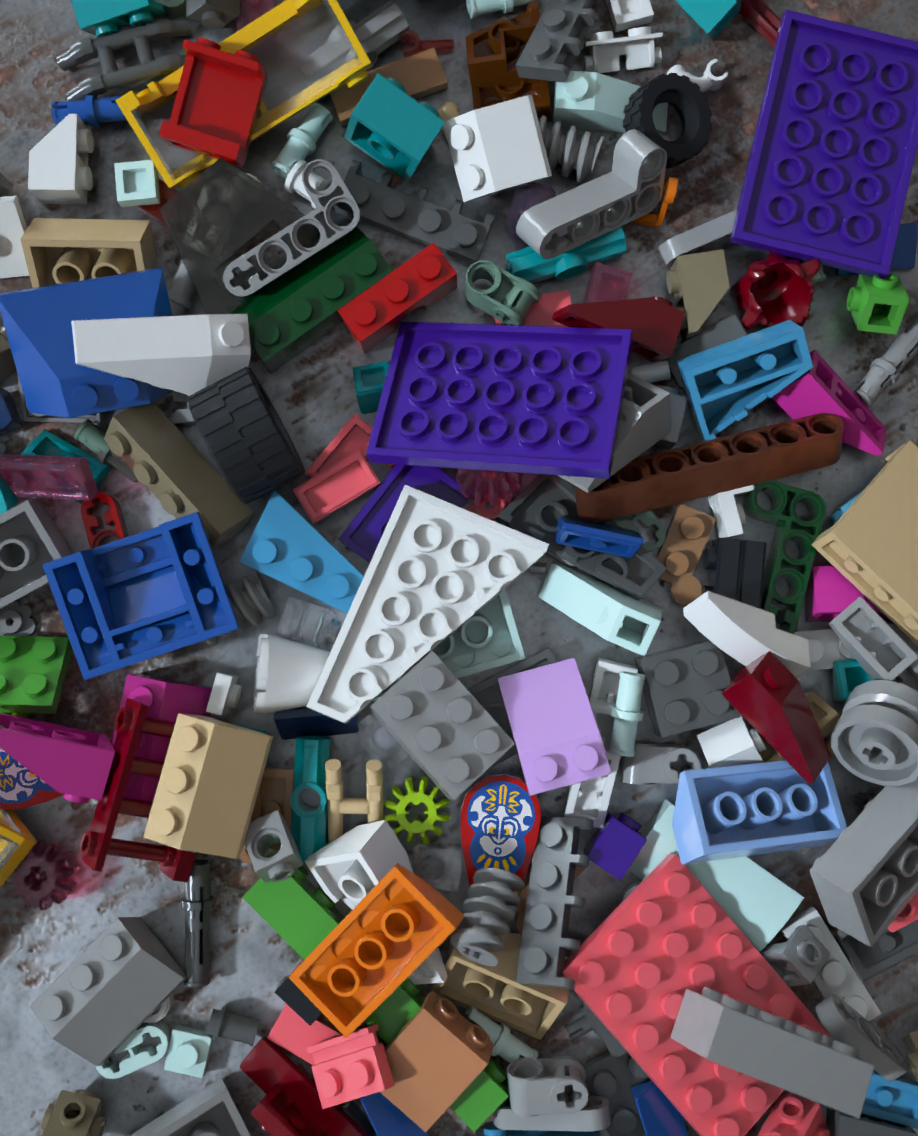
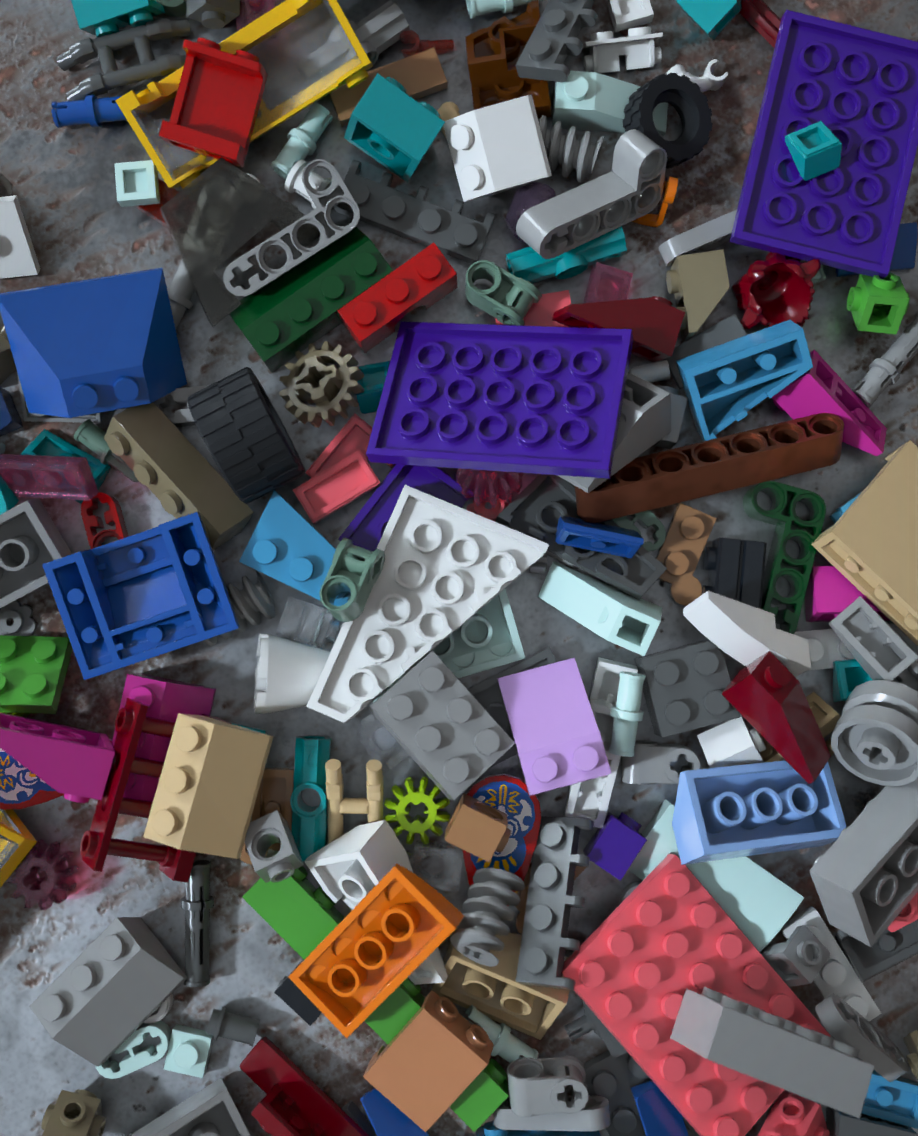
tan slope [20,218,156,288] -> none
white slope [28,114,94,204] -> none
white wedge [71,314,251,396] -> none
white plate [206,672,242,716] -> none
coral tile [267,1004,343,1066] -> none
dark blue slope [273,707,359,740] -> none
coral plate [306,1024,395,1109] -> none
white bracket [707,485,755,538] -> none
none -> dark tan gear [279,341,364,428]
none -> sand green piece [319,537,385,622]
none -> medium nougat brick [444,793,511,862]
none -> teal slope [785,121,842,181]

